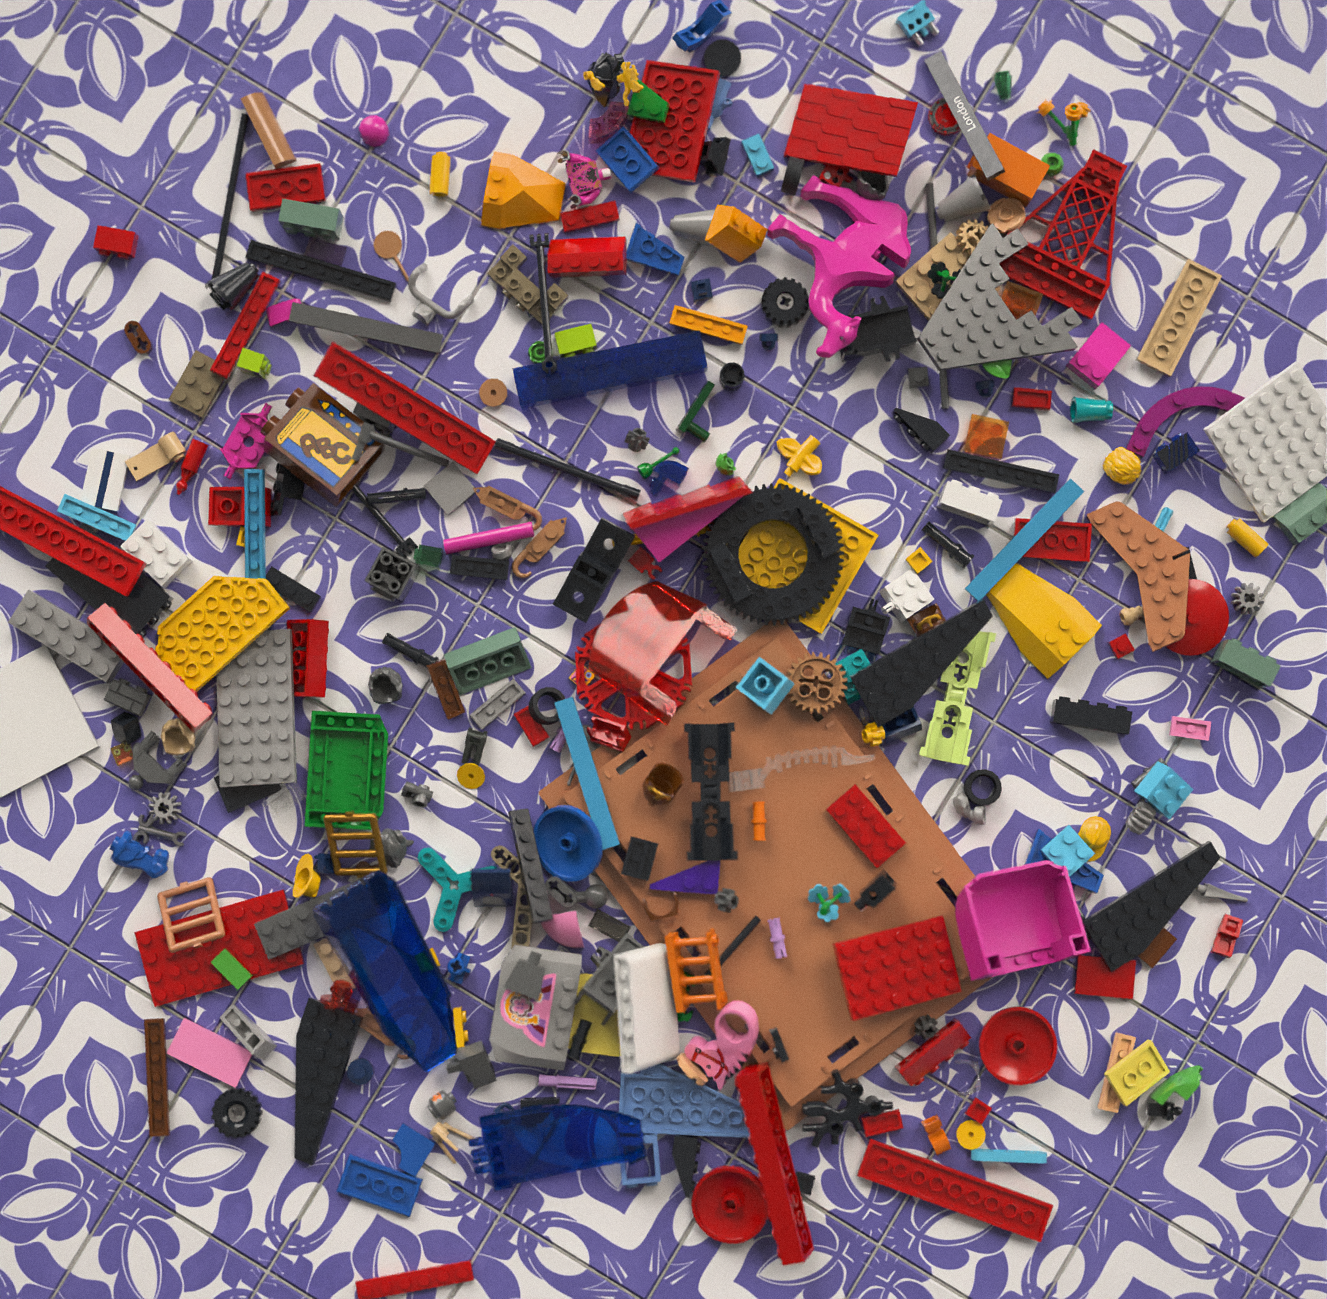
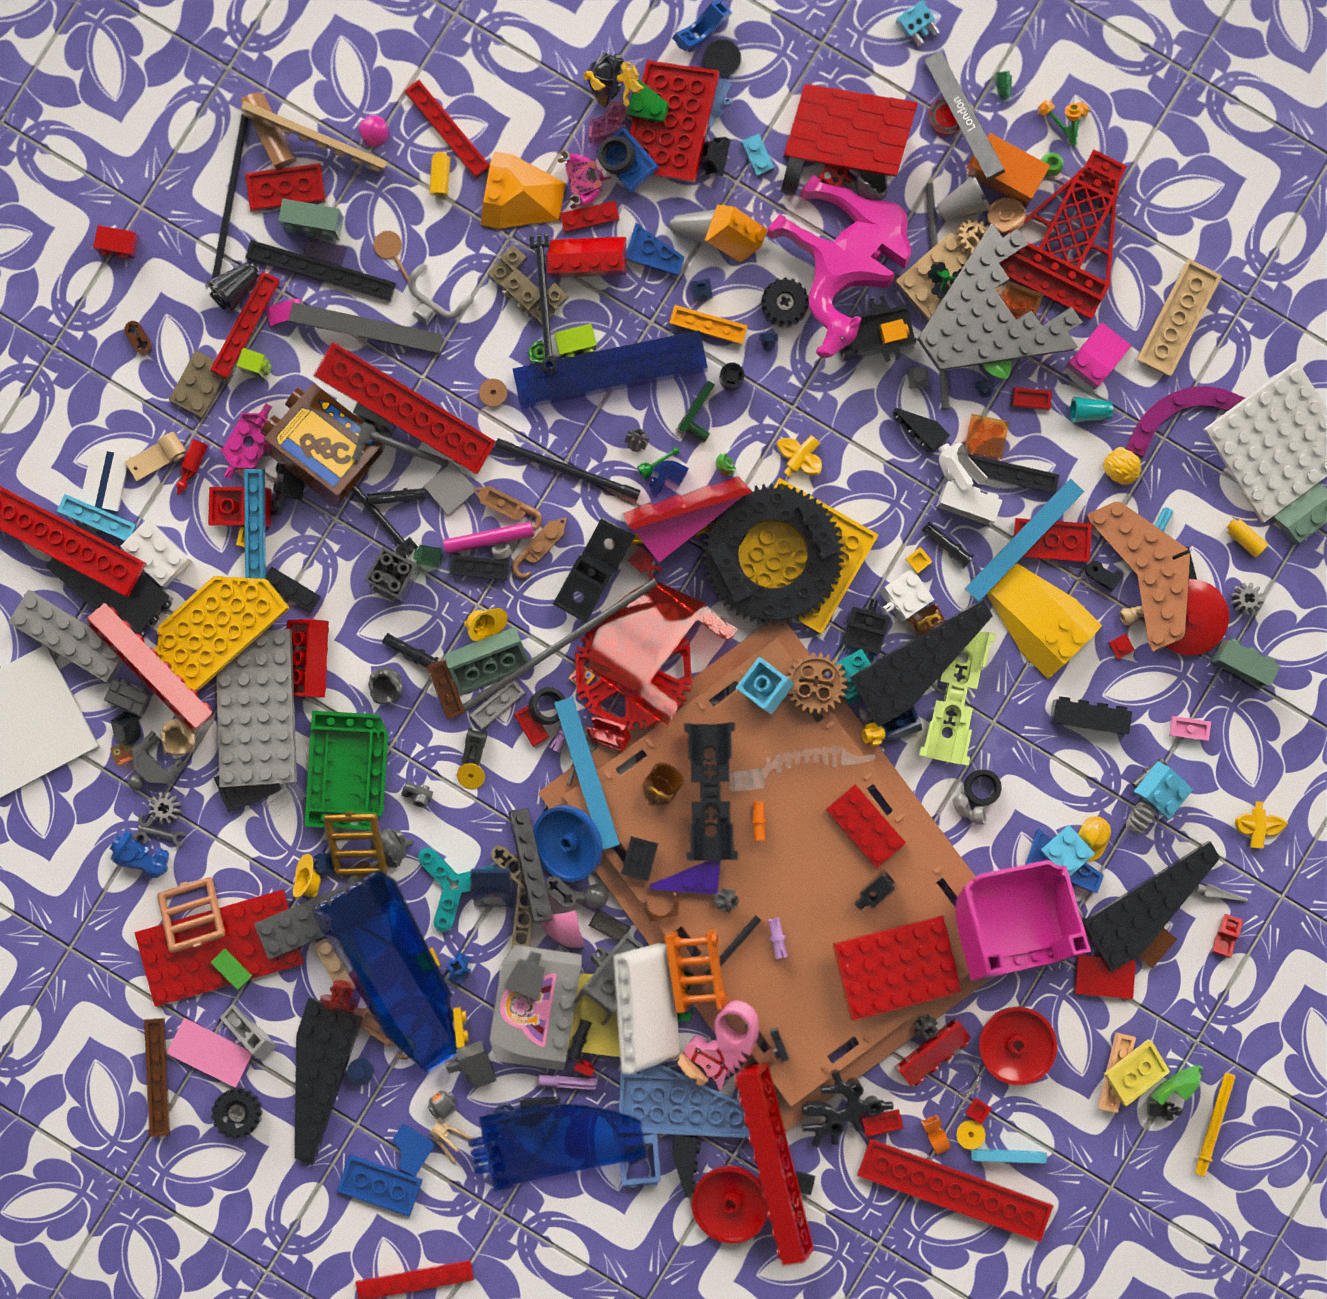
medium azure plant [808,884,851,923] -> none
brick [1152,432,1200,474] -> none
none -> tan plate [241,101,387,173]
none -> red tile [404,79,490,179]
none -> dark grey piece [463,579,658,711]
none -> yellow piece [464,608,508,641]
none -> red plate [574,1059,595,1077]
none -> black tyre [597,136,636,175]
none -> light orange brick [879,319,909,344]
none -> white piece [938,442,988,490]
none -> black leg [1085,561,1124,592]
none -> yellow axle [1195,1073,1235,1177]
none -> yellow plant [1235,801,1288,848]

